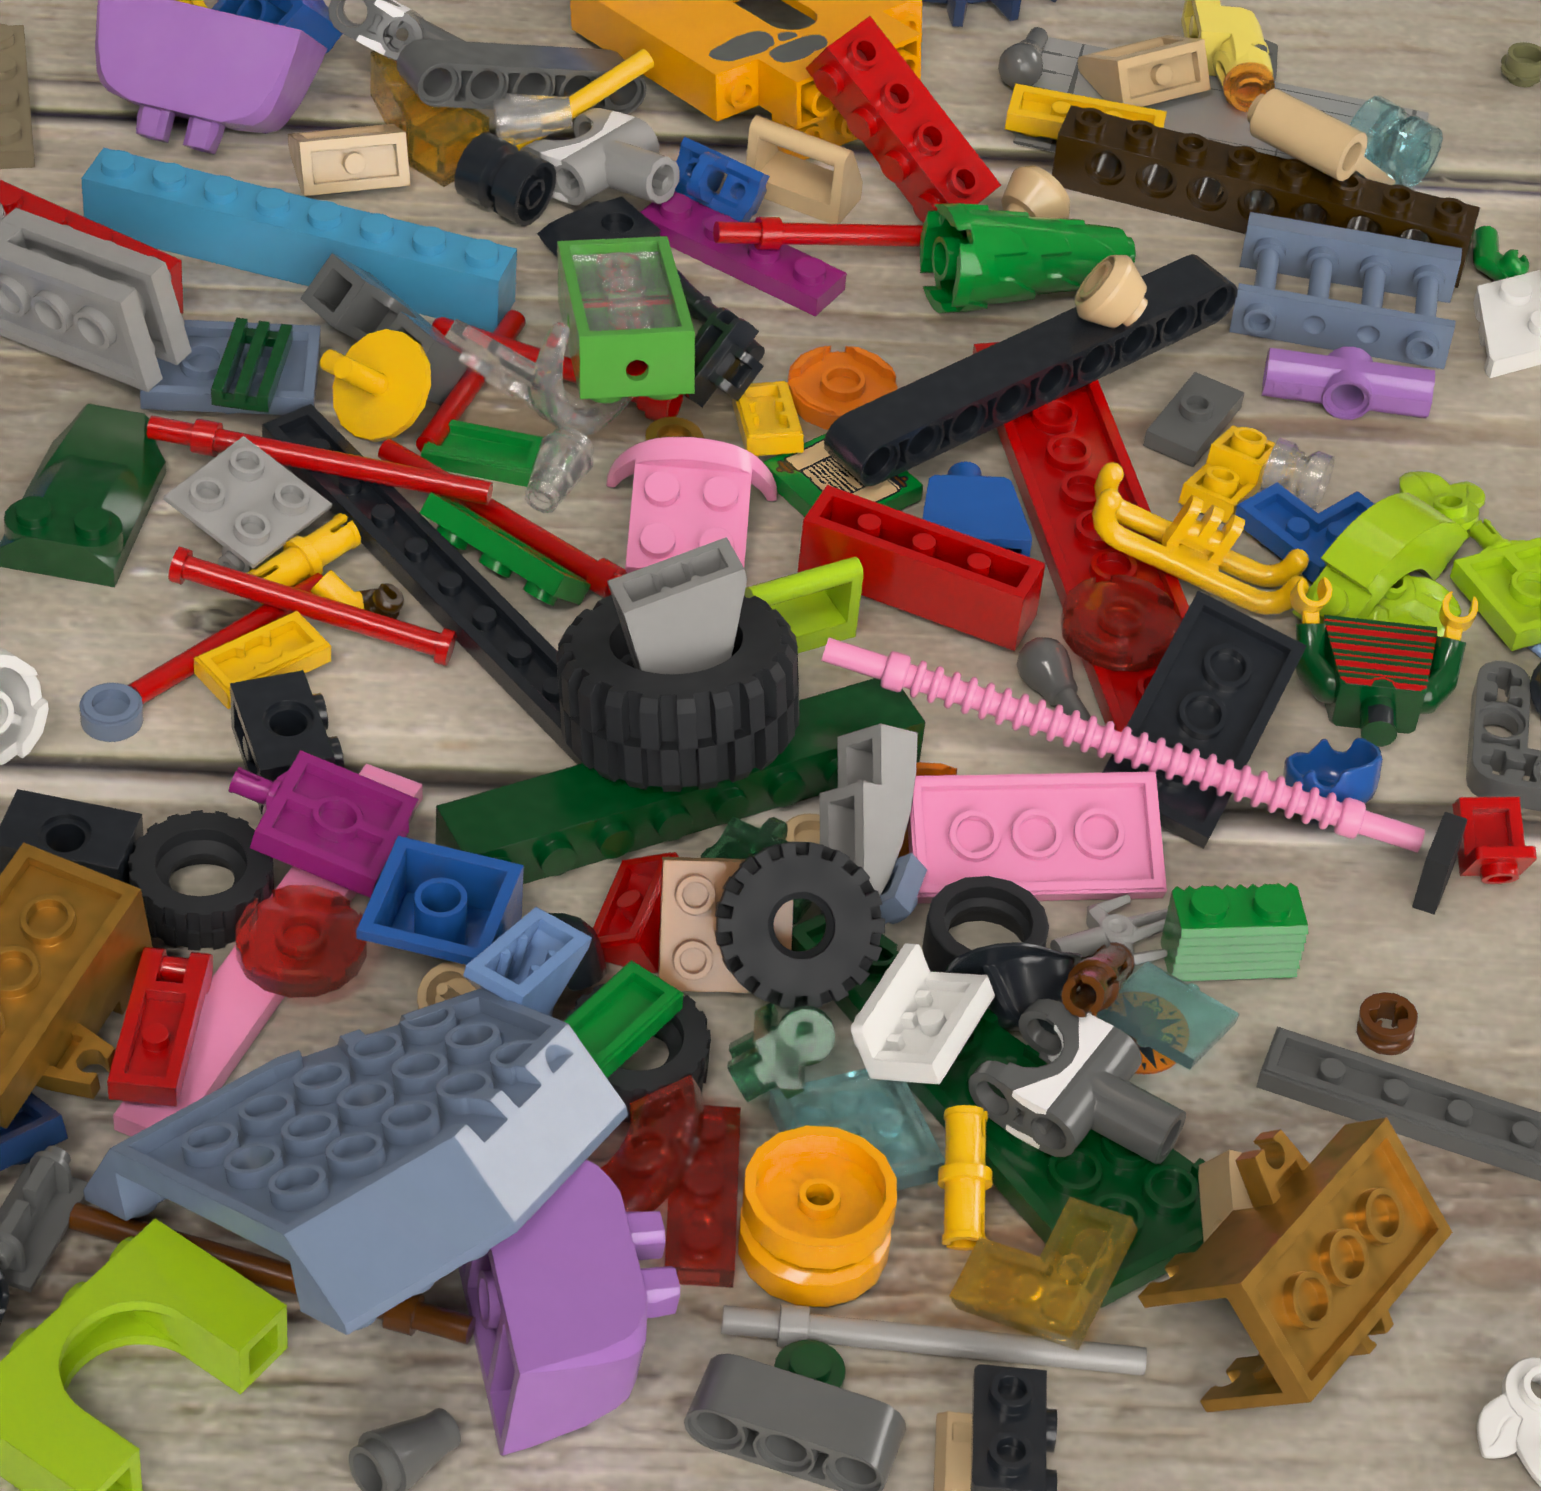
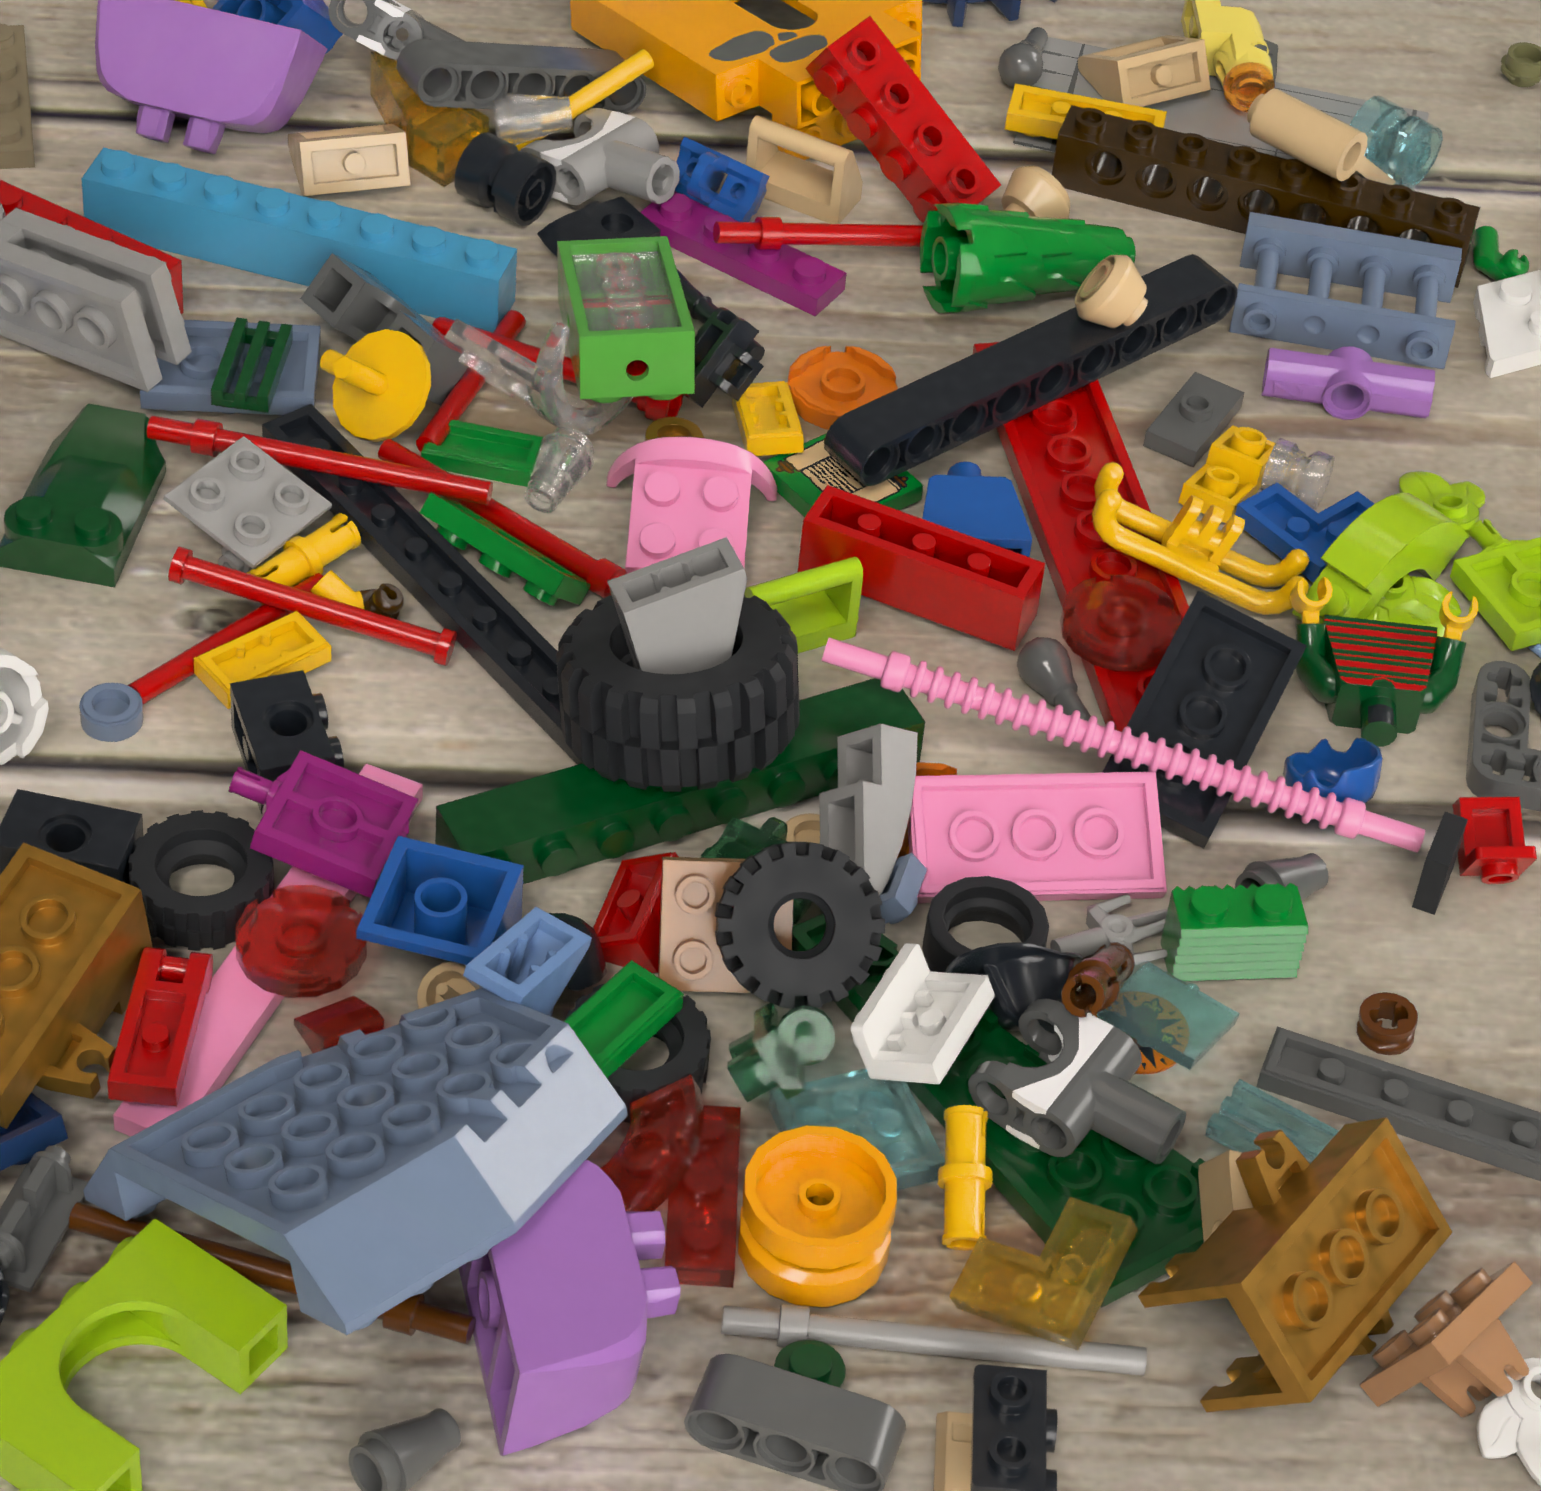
none -> clear red slope [294,995,384,1053]
none -> clear light blue tile [1205,1079,1339,1163]
none -> dark grey cone [1235,853,1329,901]
none -> medium nougat plate [1360,1261,1533,1417]

